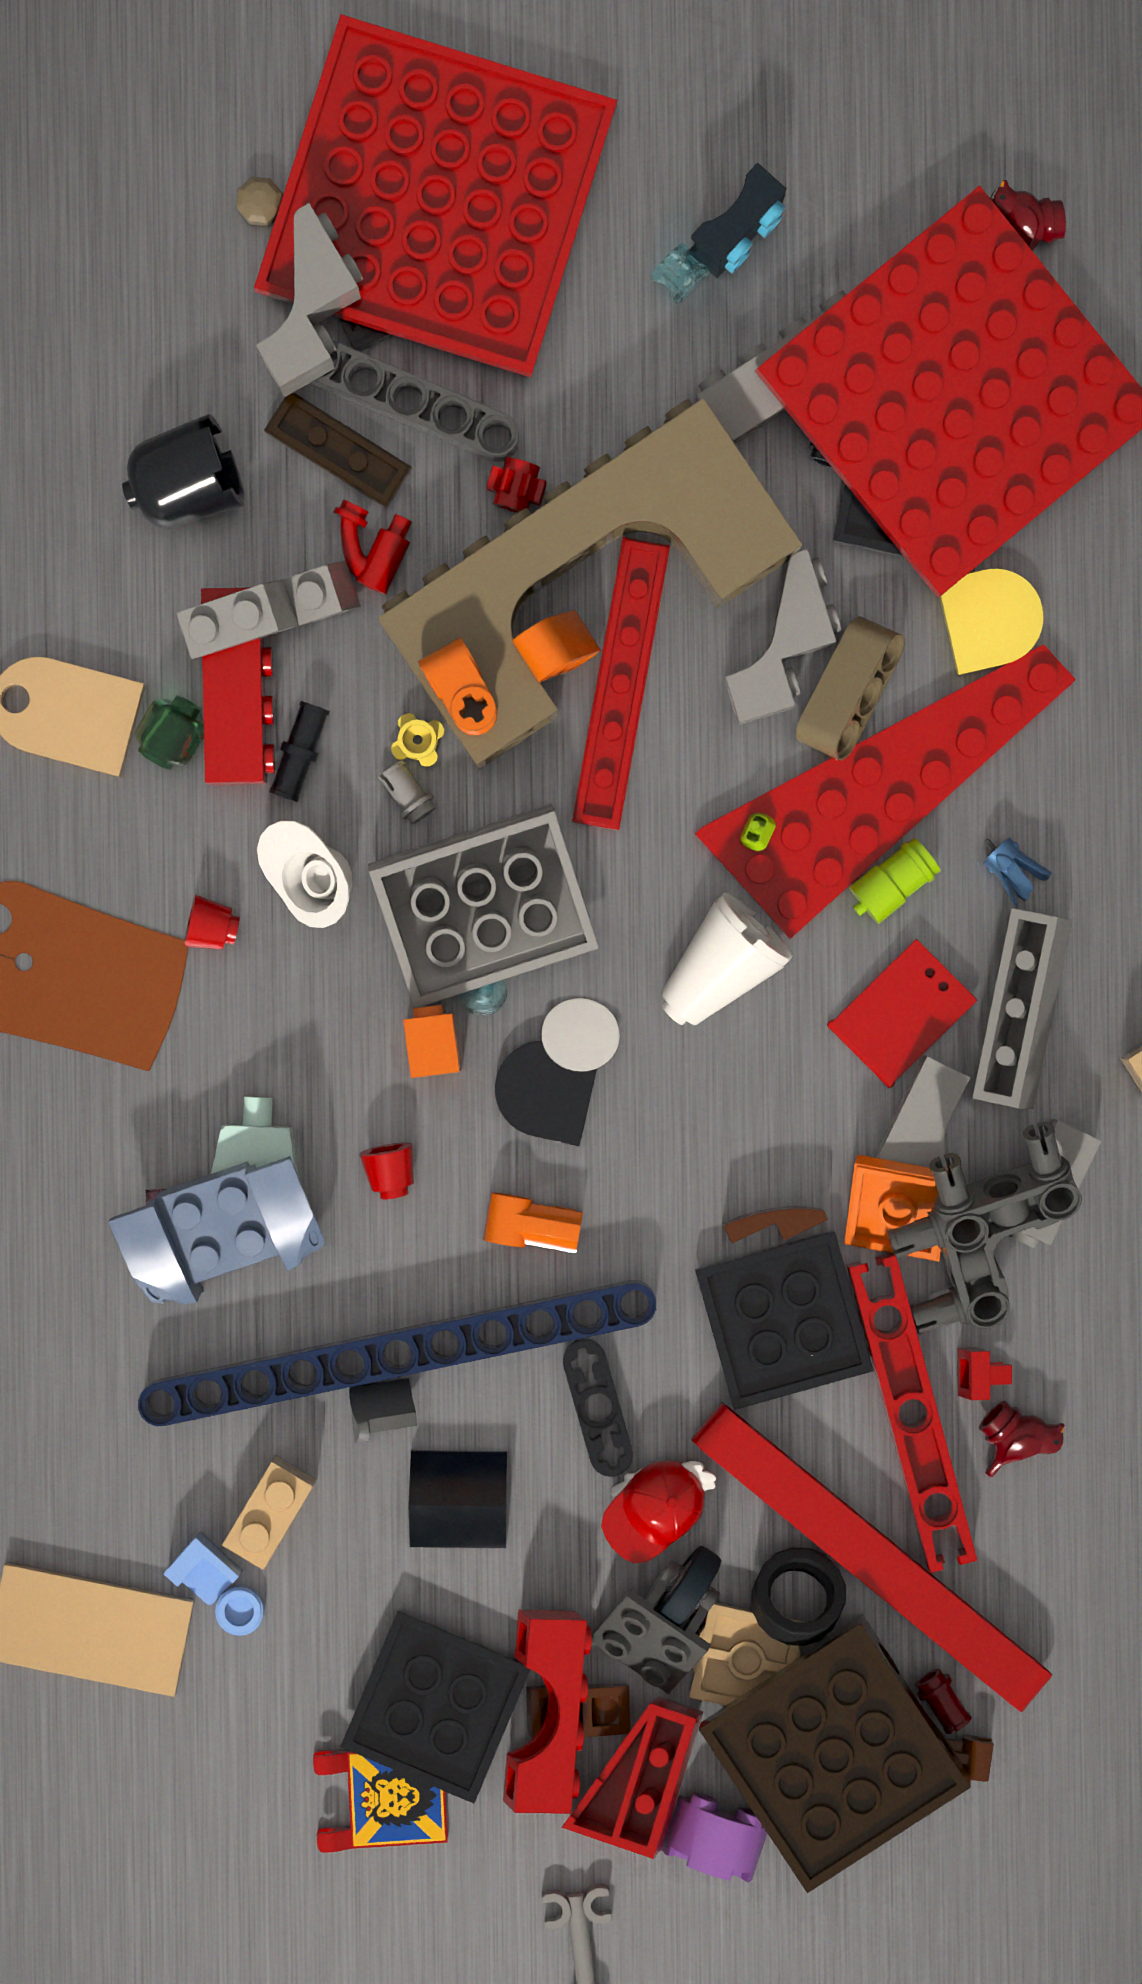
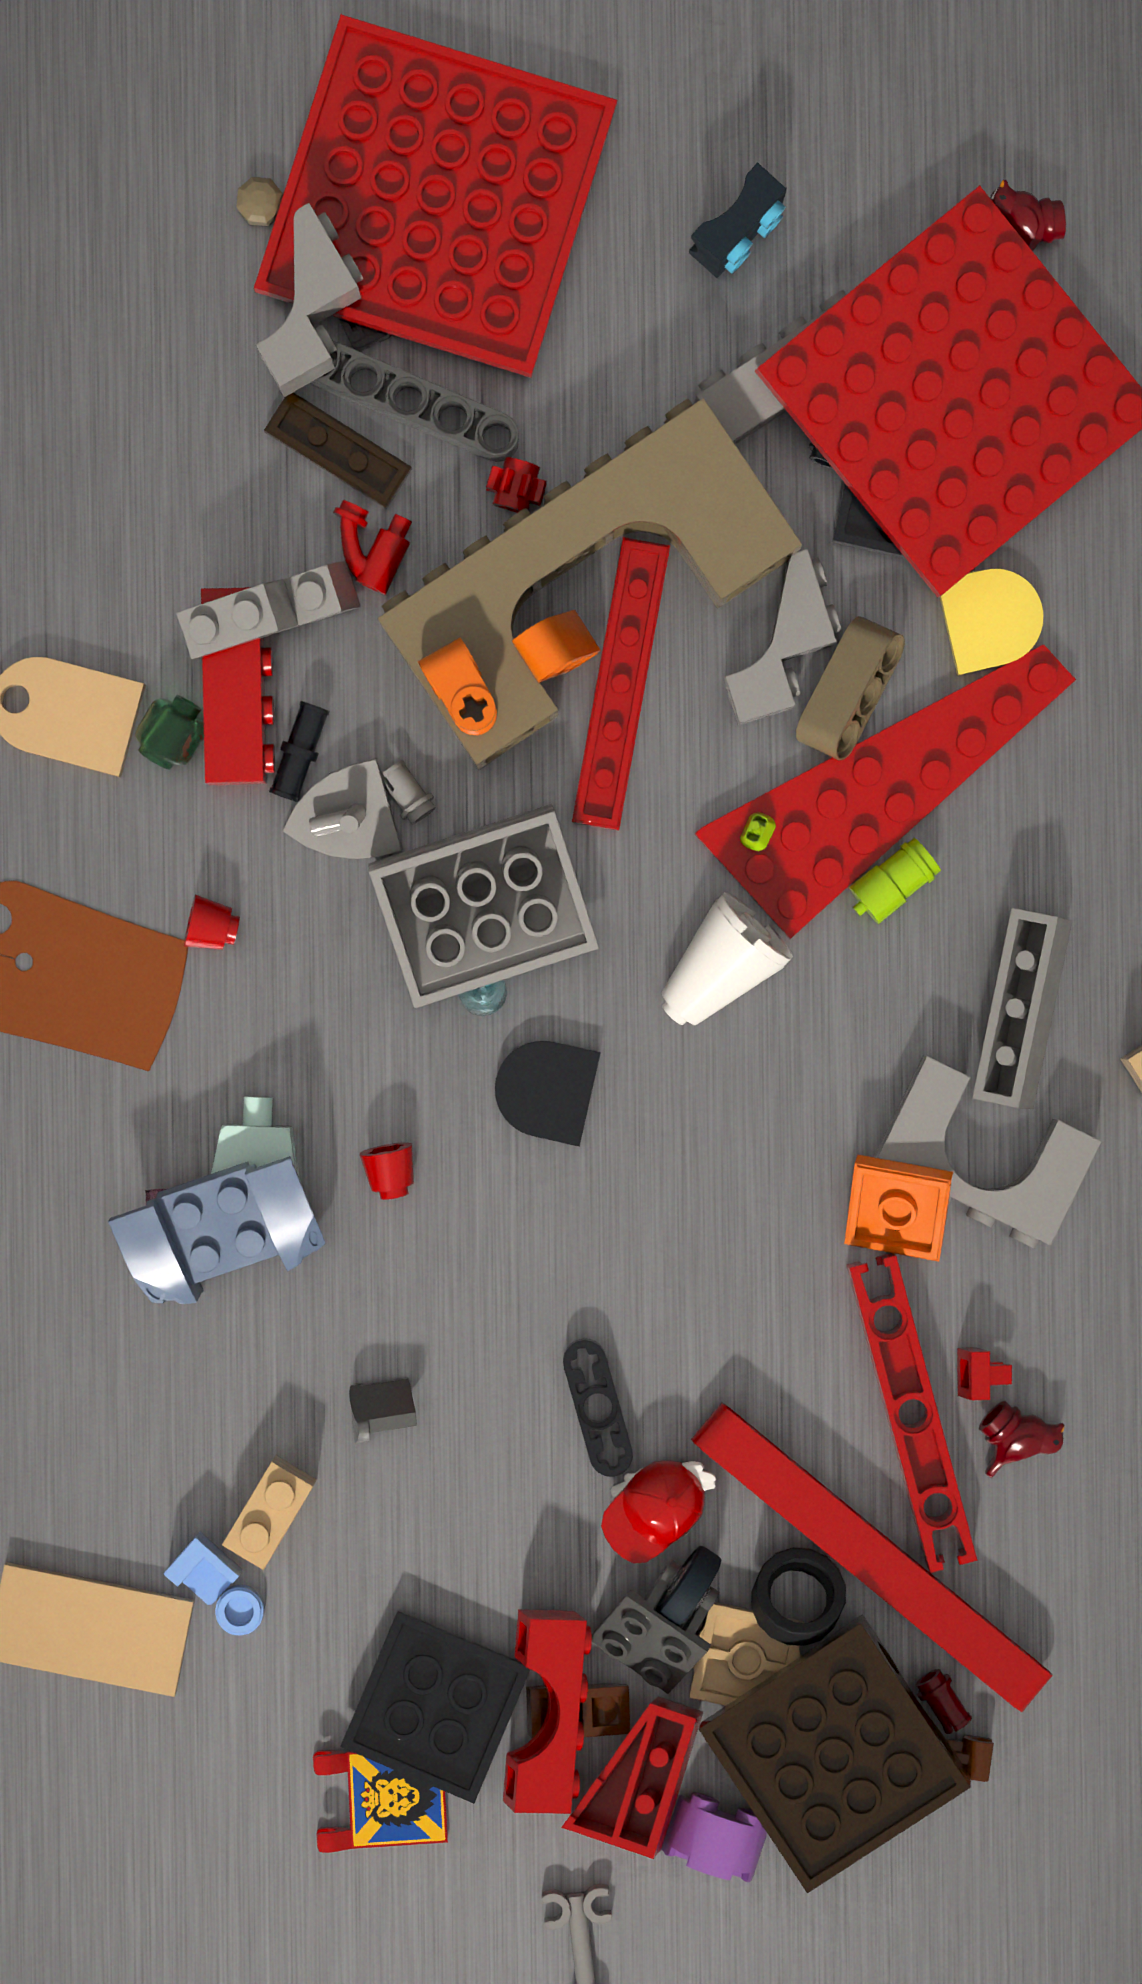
black cylinder [122,414,244,529] -> none
dark blue beam [138,1280,656,1426] -> none
white piece [257,820,353,928] -> none
light yellow plate [391,713,444,767] -> none
orange brick [403,1005,462,1078] -> none
black slope [408,1450,507,1549] -> none
orange piece [483,1192,583,1253] -> none
white sticker [541,998,620,1071] -> none
clear light blue wheel [650,242,711,305] -> none
black plate [695,1230,874,1410] -> none
reddish brown slope [722,1206,828,1243] -> none
red container [827,938,978,1088] -> none
dark grey pin [887,1121,1082,1335] -> none
flat silver piece [983,837,1052,908] -> none
none -> light grey shield [283,758,402,859]

